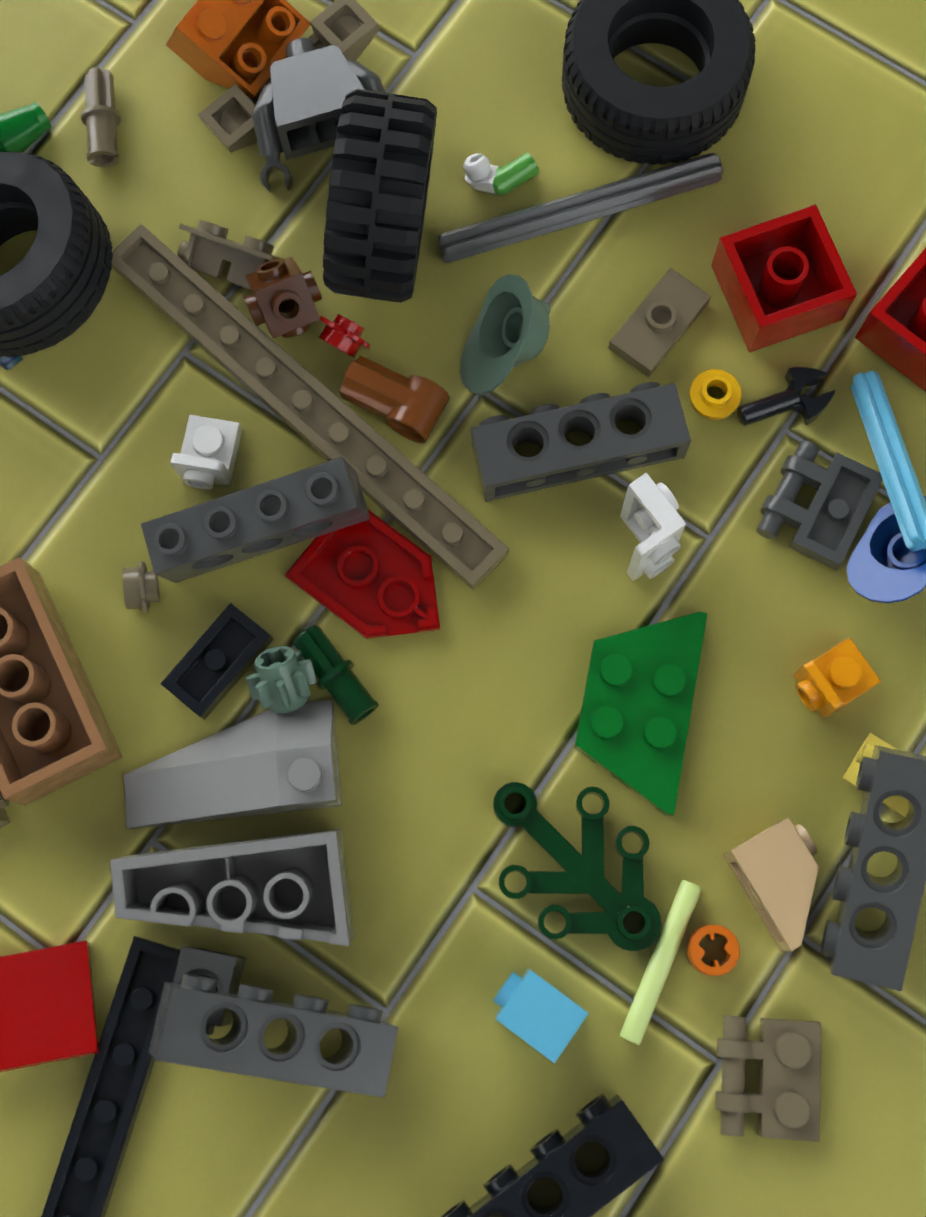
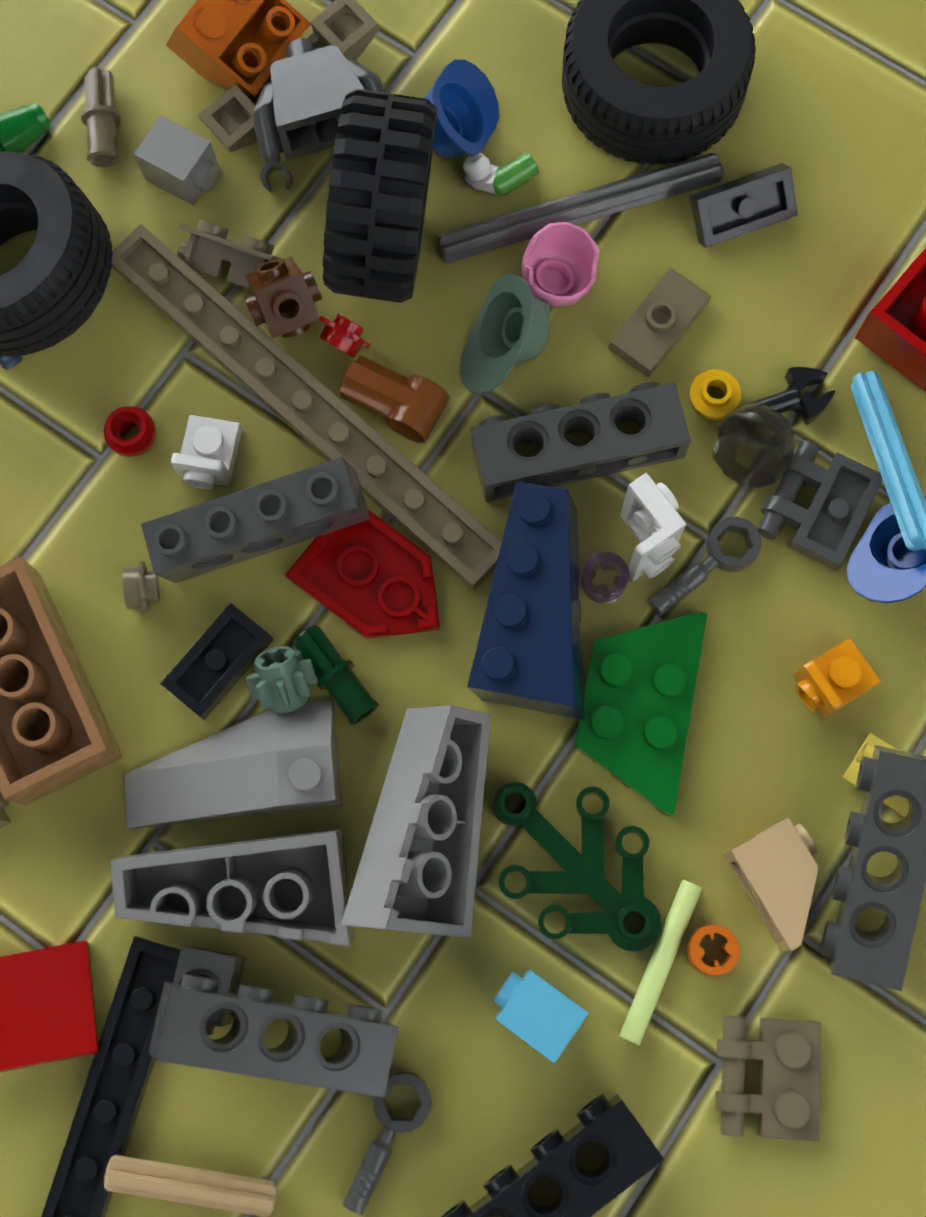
red brick [711,204,857,353] -> none
none -> red plate [104,406,156,457]
none -> tan axle [104,1155,277,1217]
none -> light grey brick [134,115,220,206]
none -> light grey wedge [341,705,491,938]
none -> dark grey piece [342,1072,432,1215]
none -> blue piece [424,59,499,158]
none -> dark blue wedge [467,482,584,720]
none -> bright pink hair [521,222,600,307]
none -> bush [581,552,629,603]
none -> dark grey piece [648,517,762,617]
none -> black plate [690,163,798,248]
none -> clear smoke hair [712,404,795,489]

